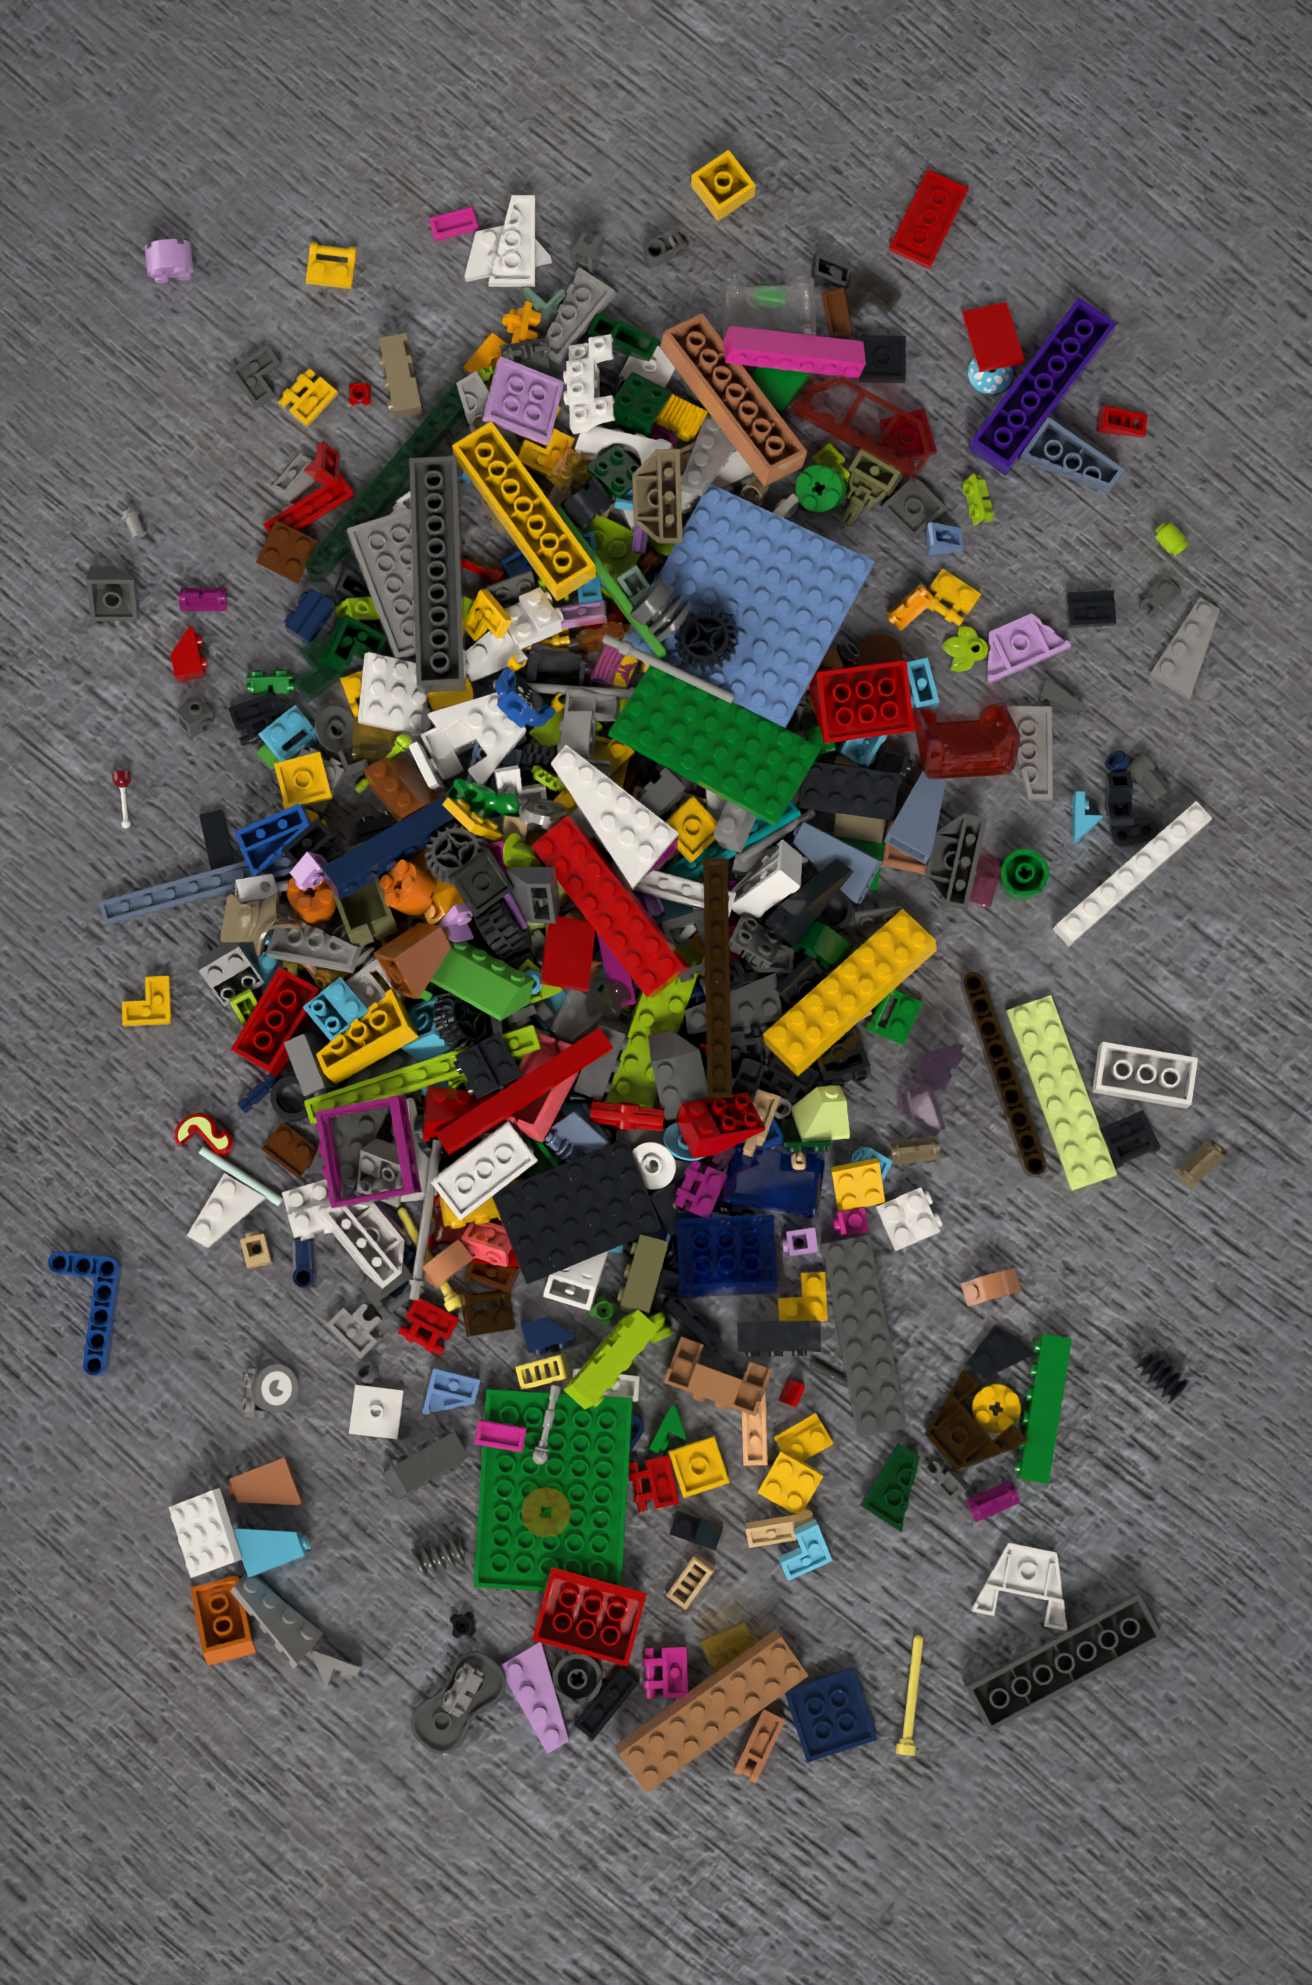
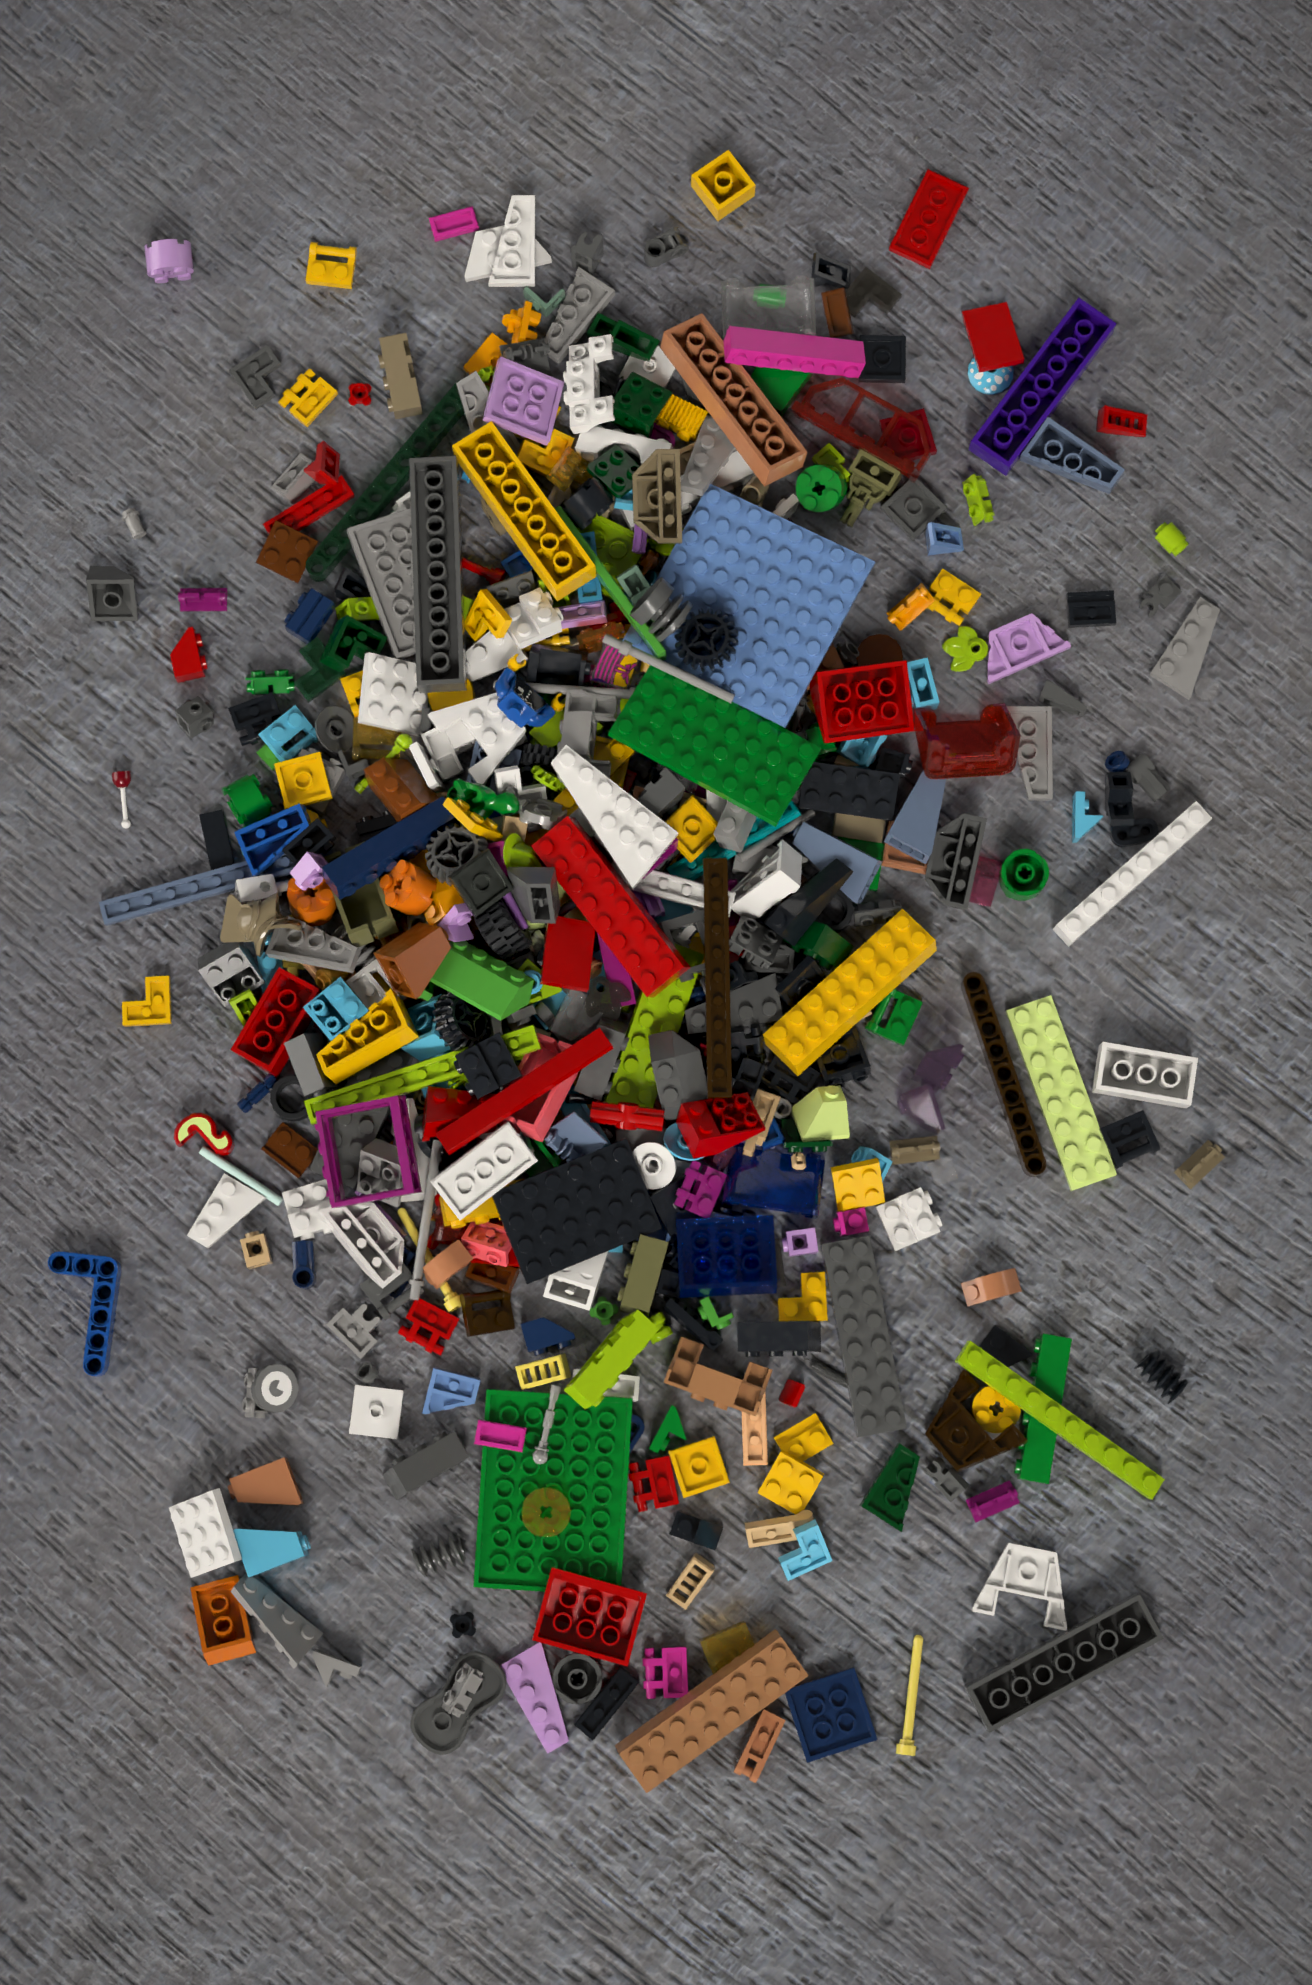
none -> green brick [222,774,272,828]
none -> bright green bracket [697,1296,734,1330]
none -> lime plate [955,1341,1165,1500]

